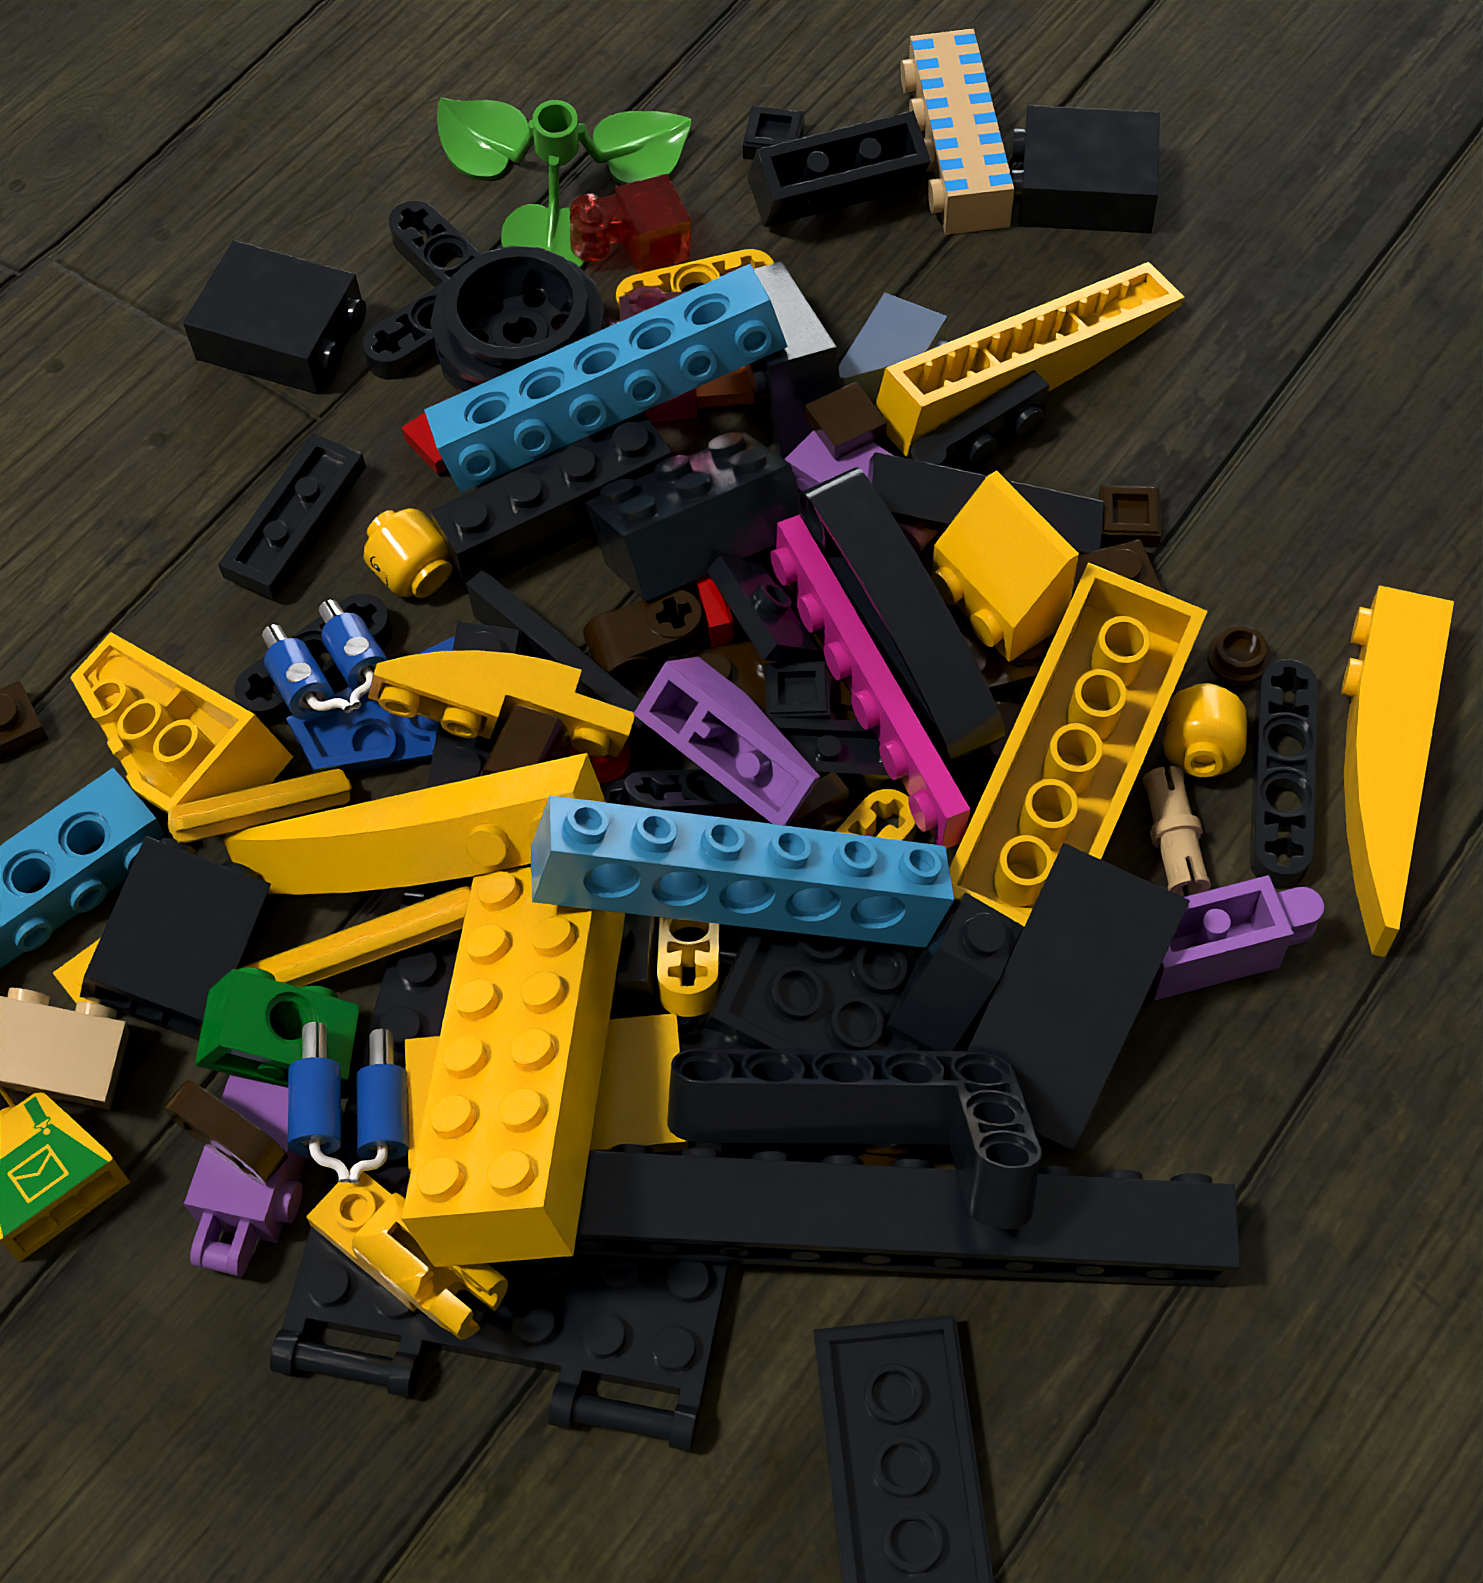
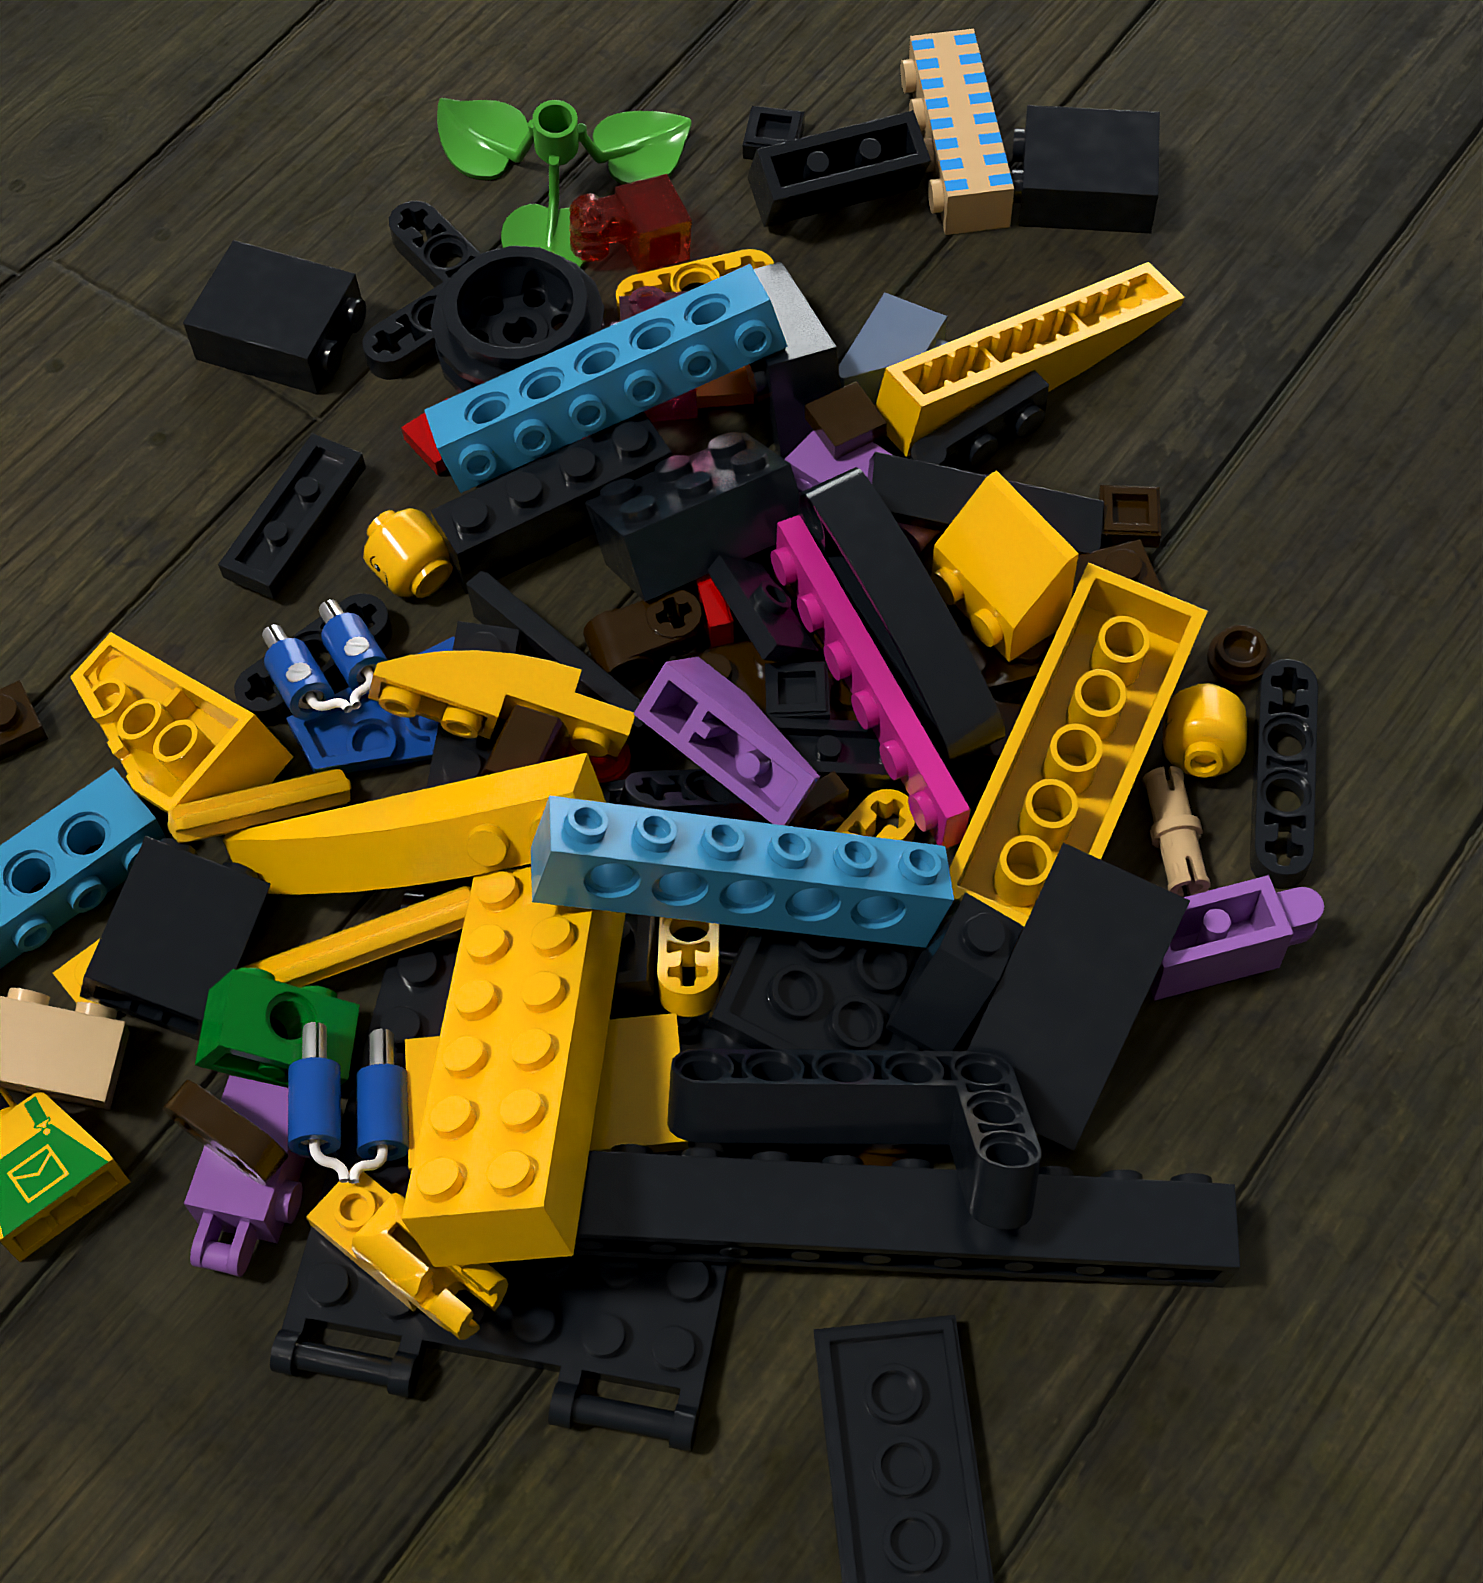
yellow slope [1341,585,1454,957] -> none

